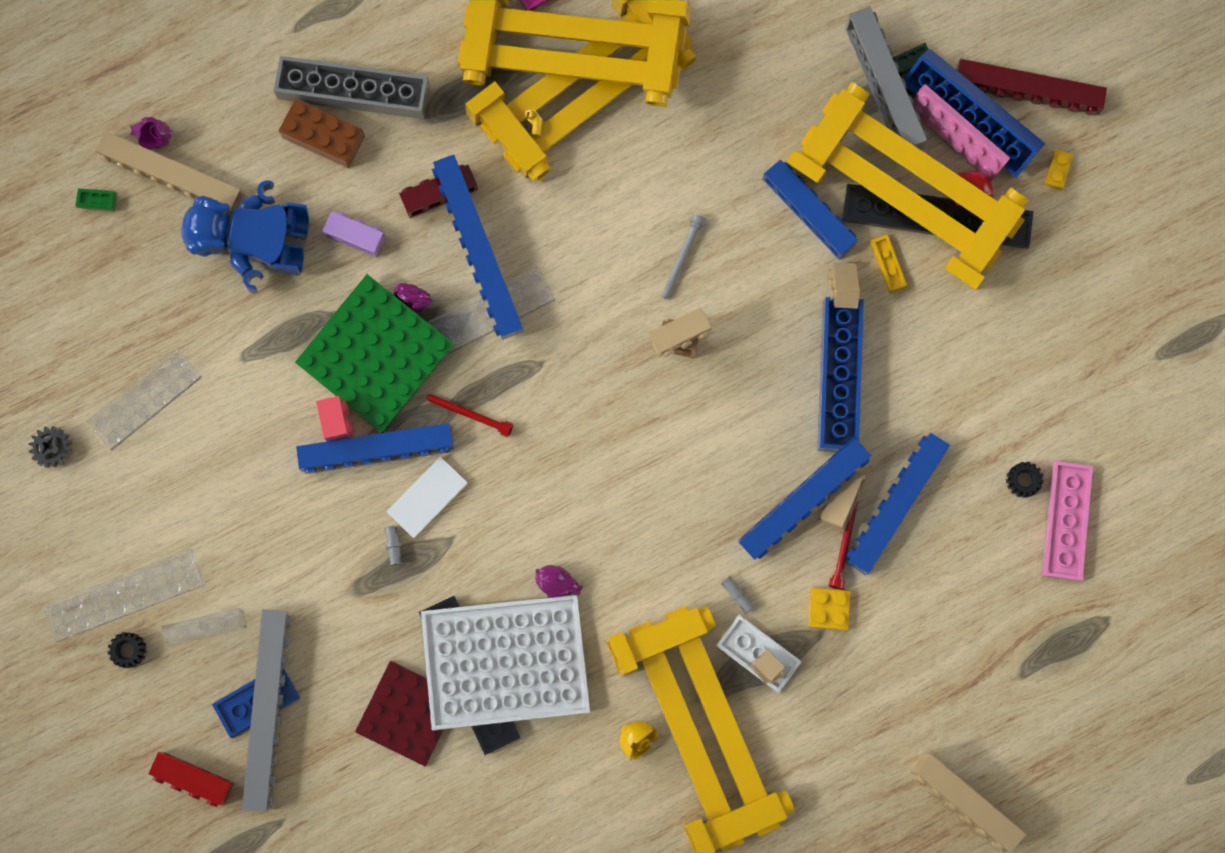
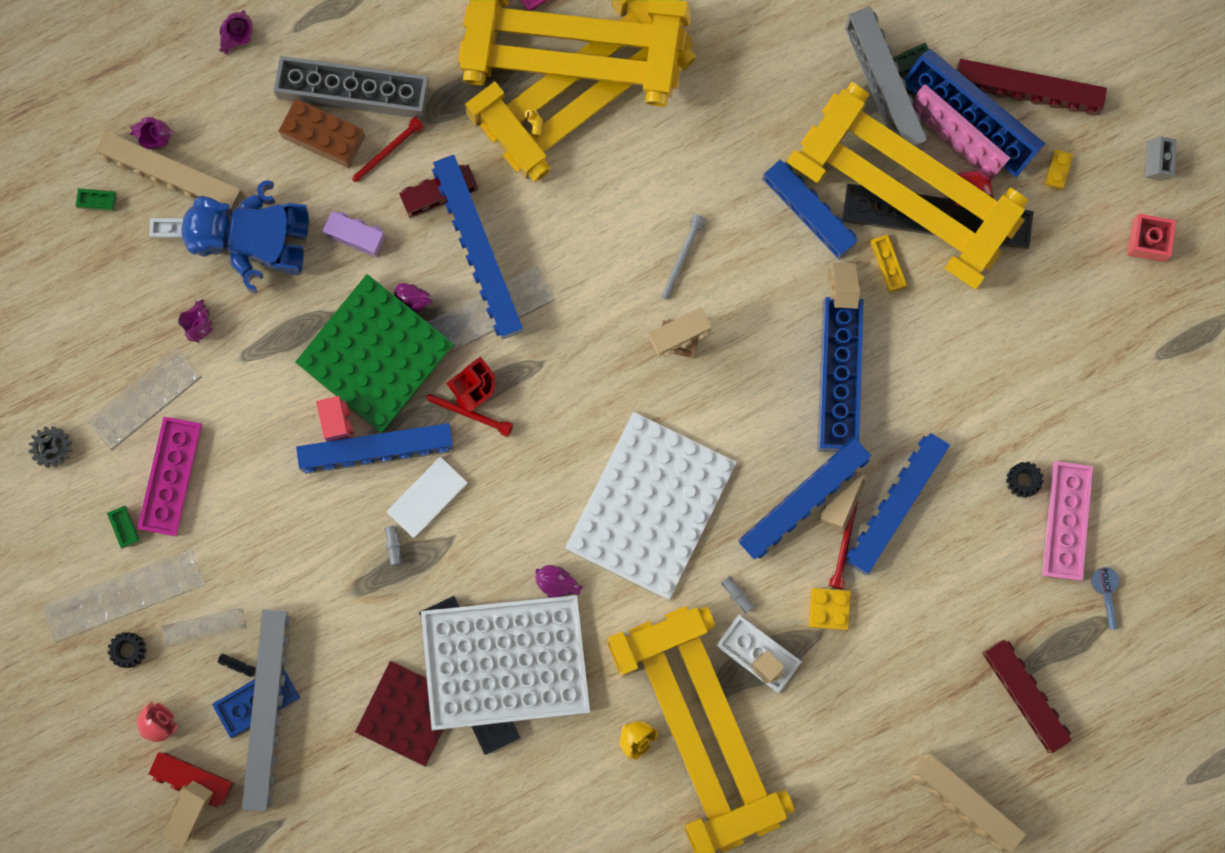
none -> green plate [107,505,140,549]
none -> dark pink plate [137,416,203,537]
none -> coral cylinder [137,702,178,742]
none -> white plate [149,218,183,239]
none -> tan brick [162,781,213,848]
none -> magenta hair [178,299,213,343]
none -> black axle [217,654,256,677]
none -> magenta hair [219,10,253,55]
none -> red piece [352,117,425,182]
none -> red brick [446,356,496,412]
none -> white plate [565,412,737,600]
none -> dark red brick [982,639,1072,753]
none -> sand blue piece [1091,567,1119,630]
none -> coral brick [1127,213,1176,262]
none -> light grey brick [1145,136,1177,180]

